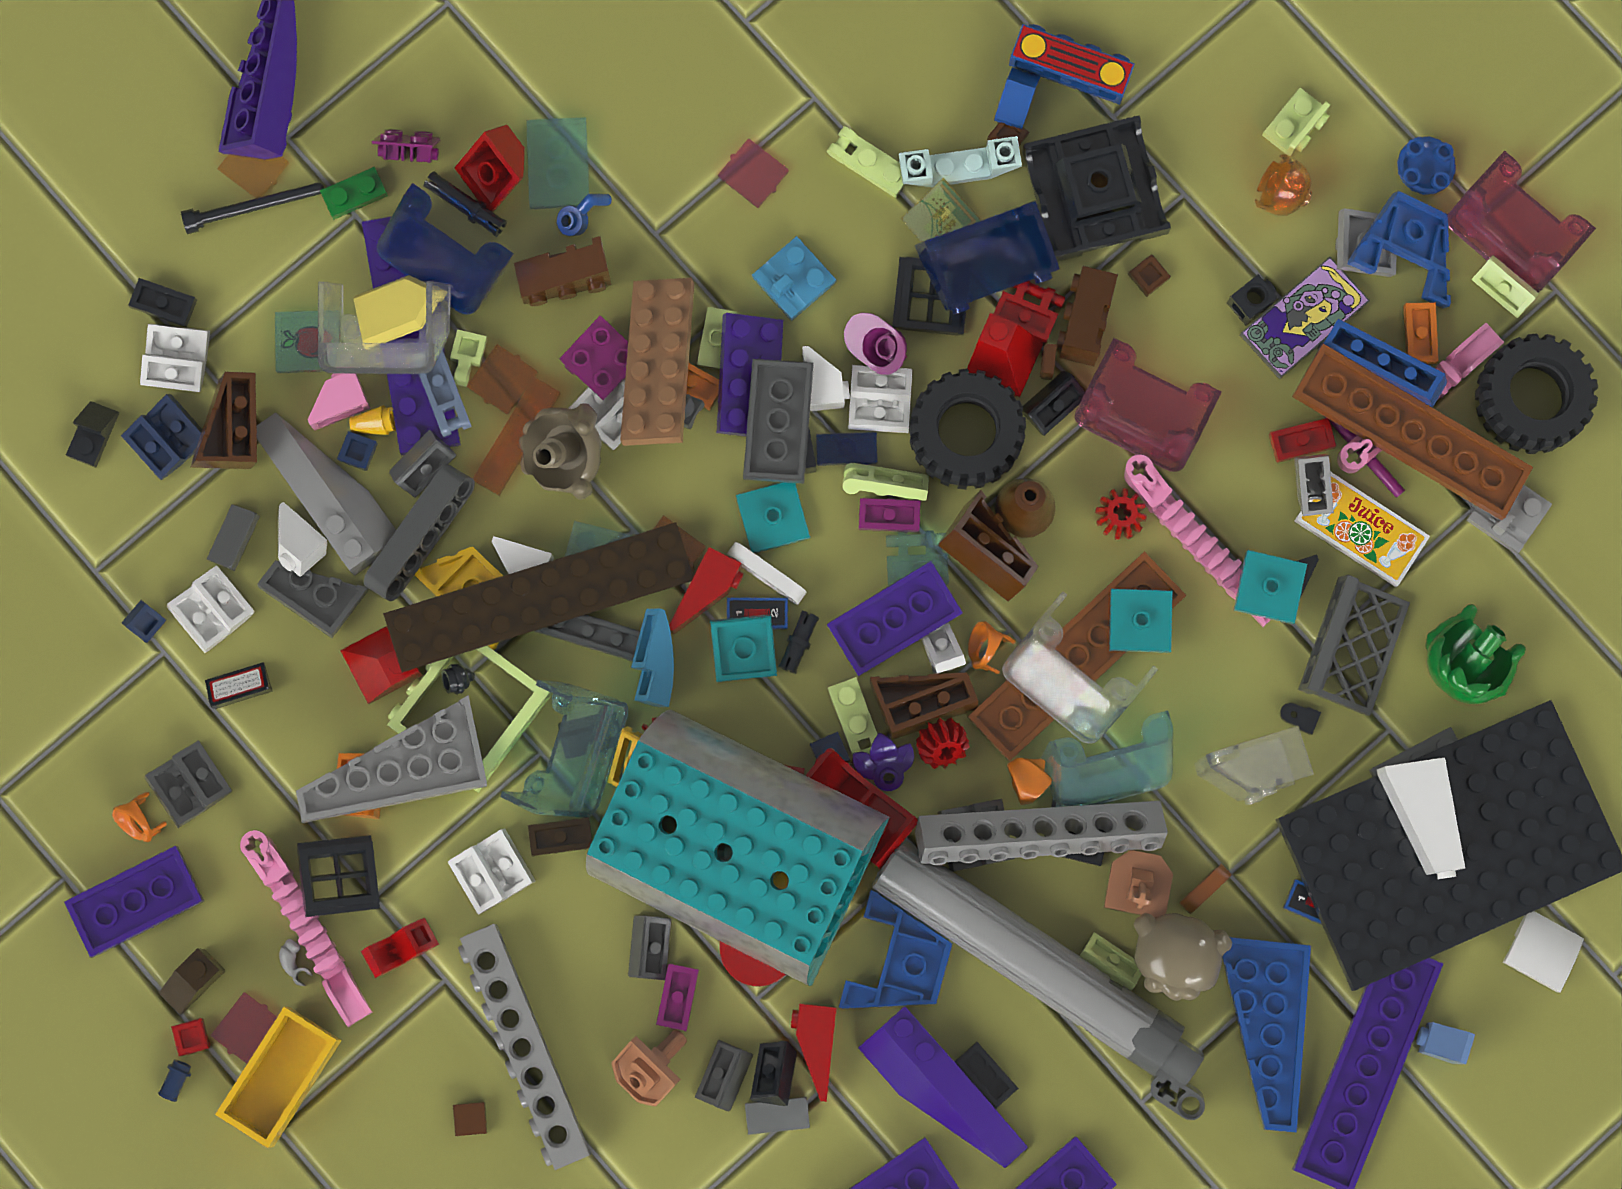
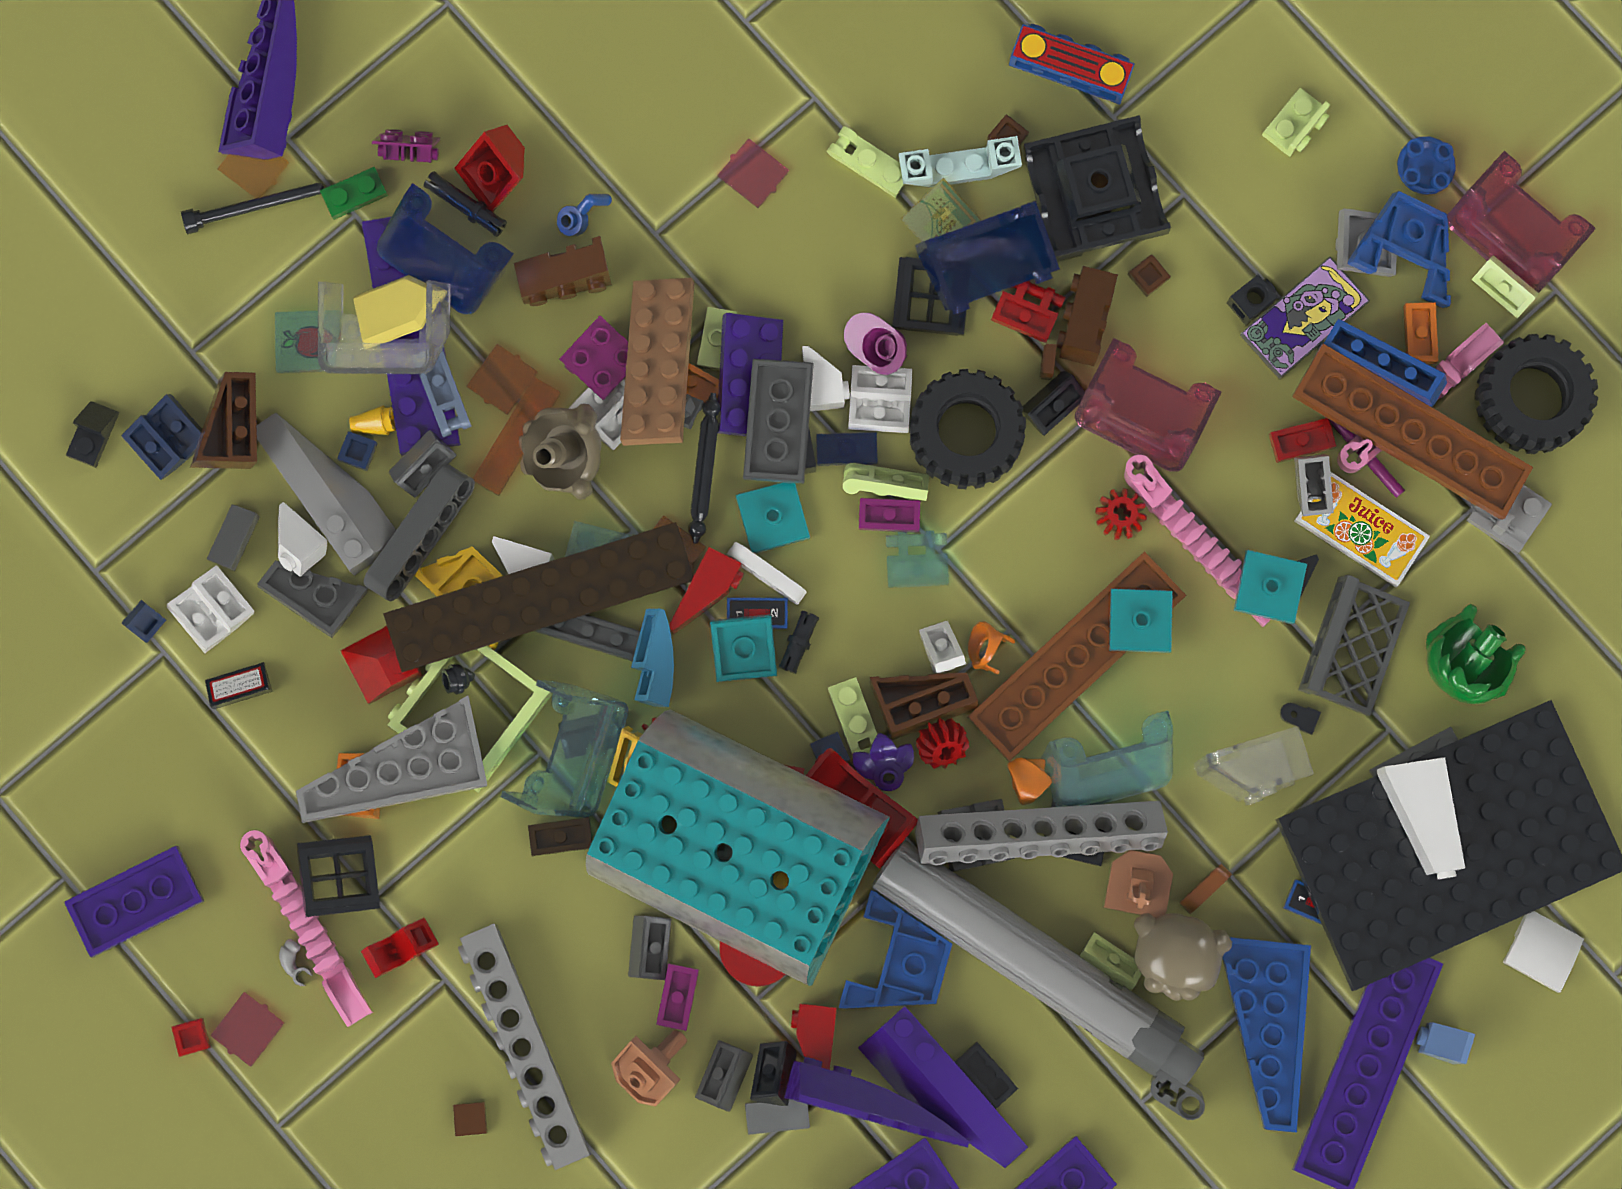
orange piece [112,792,167,843] -> none
black plate [128,278,197,328] -> none
white slope [140,324,210,392] -> none
dark grey slope [145,740,232,828] -> none
dark blue pin [158,1059,191,1102] -> none
dark brown slope [159,948,225,1015] -> none
yellow piece [215,1007,342,1148] -> none
bright pink slope [308,369,371,431] -> none
white slope [448,828,536,915] -> none
yellowish green plate [450,329,487,387] -> none
clear light blue tile [527,117,589,209] -> none
dark azure hinge [752,236,836,321] -> none
dark purple plate [827,561,963,676] -> none
reddish brown wedge [938,490,1039,602] -> none
red slope [967,313,1043,398] -> none
blue slope [994,67,1040,129] -> none
reddish brown cone [995,478,1056,538] -> none
clear windscreen [1002,591,1158,744] -> none
clear orange cylinder [1255,154,1312,216] -> none
none -> black wheel [688,393,721,544]
none -> dark purple wedge [784,1057,969,1148]

